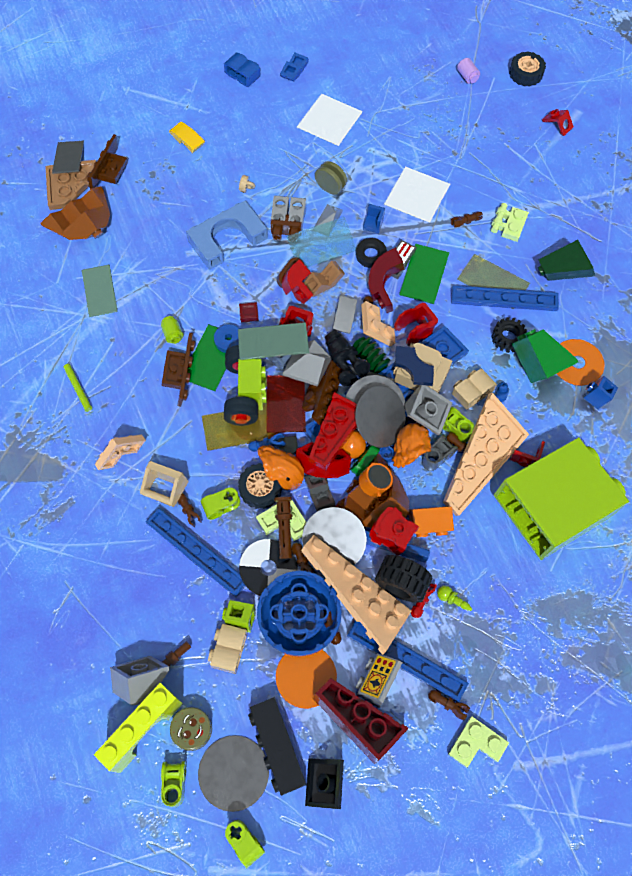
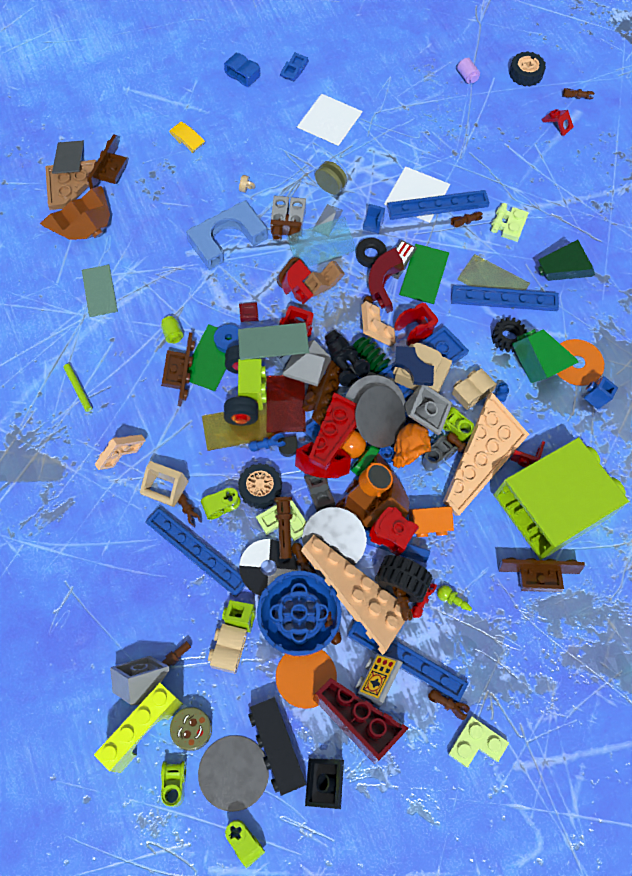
orange piece [257,445,304,491] -> none
light grey slope [332,296,357,334] -> none
none -> blue tile [387,190,490,220]
none -> reddish brown piece [392,586,413,621]
none -> reddish brown bracket [498,557,585,592]
none -> reddish brown piece [562,88,595,99]

